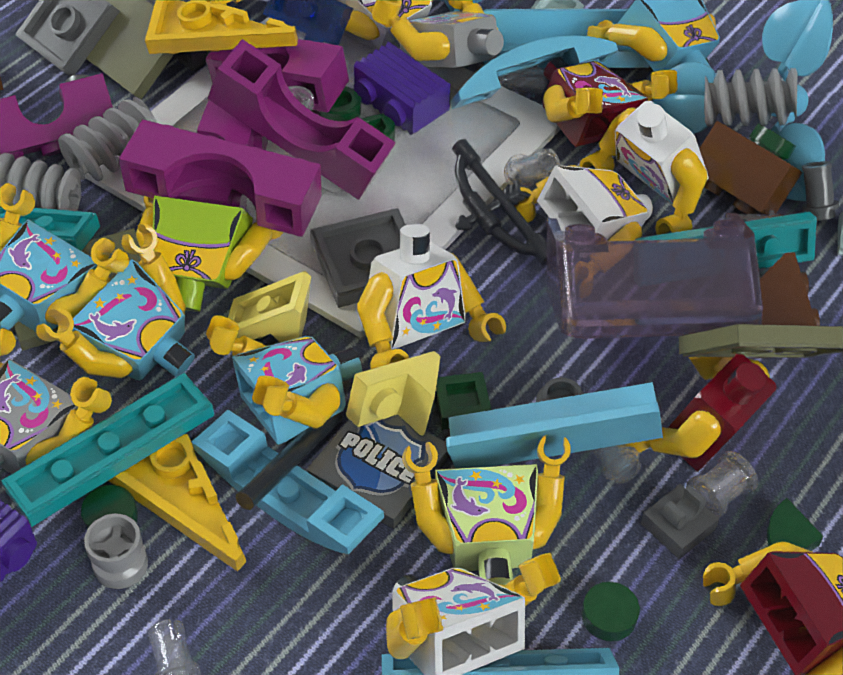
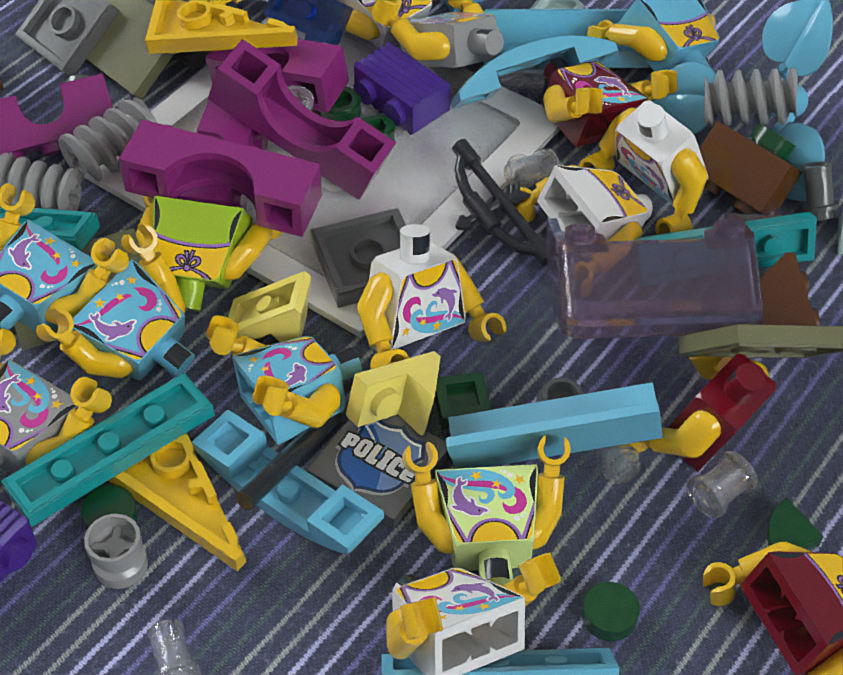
dark grey tile [641,484,719,559] -> none

